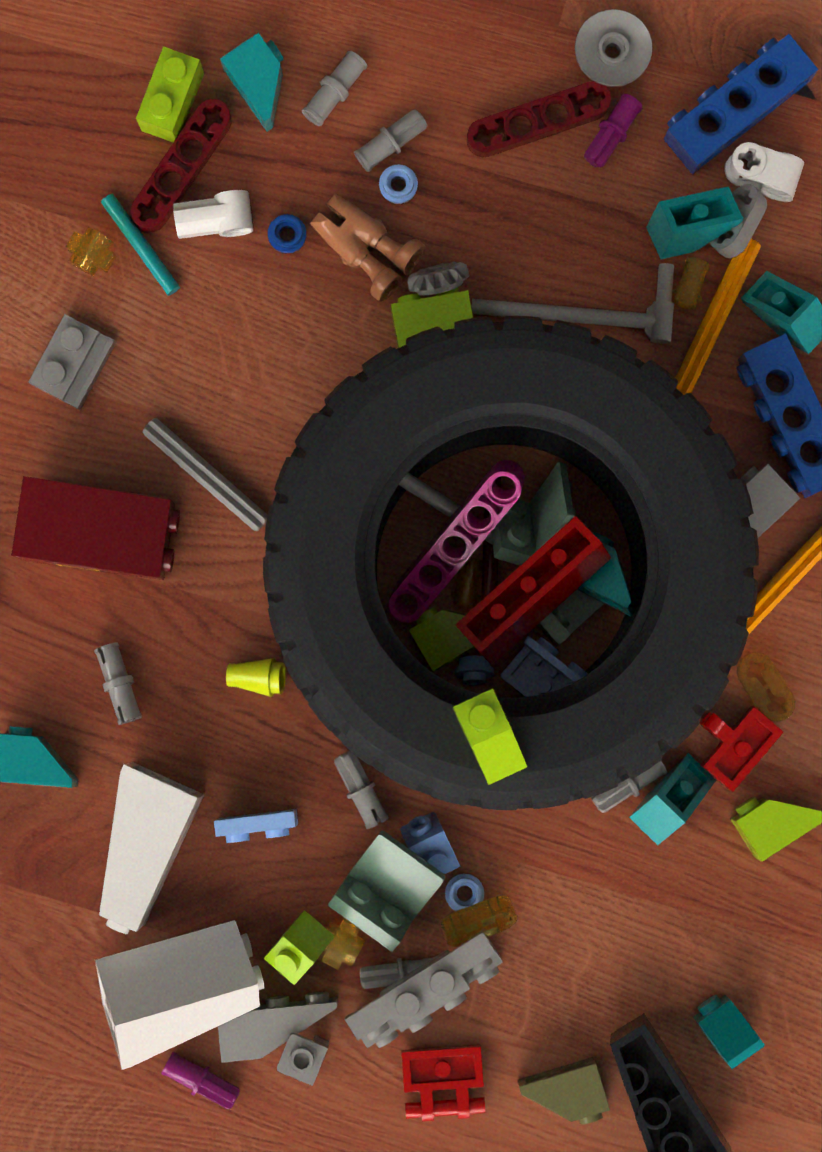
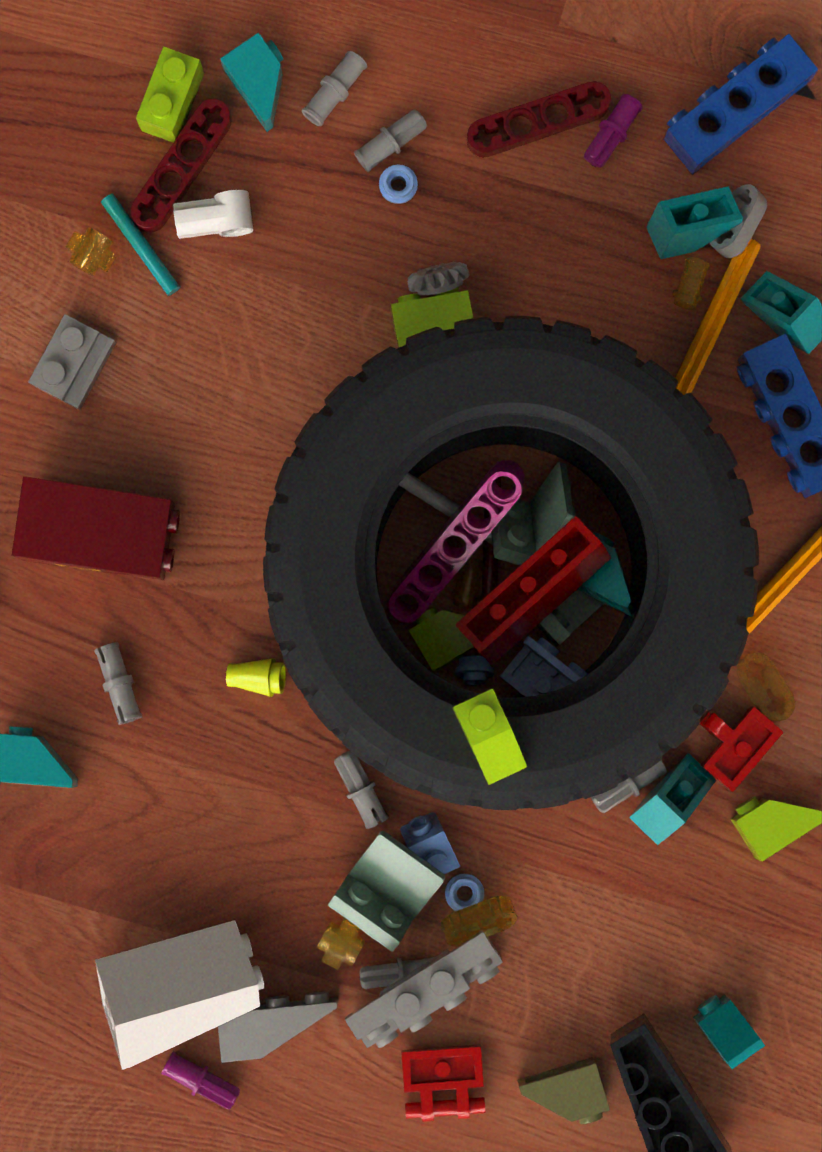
white slope [99,762,204,934] -> none
light grey axle [142,418,268,532] -> none
light blue plate [214,809,298,843] -> none
lime slope [263,910,335,985] -> none
blue plate [268,214,307,254] -> none
light grey bracket [277,1033,329,1086] -> none
nougat piece [310,194,426,302] -> none
light grey bar [471,263,674,344] -> none
light grey dish [575,9,652,87] -> none
white piece [724,142,804,202] -> none
light grey slope [739,464,800,538] -> none

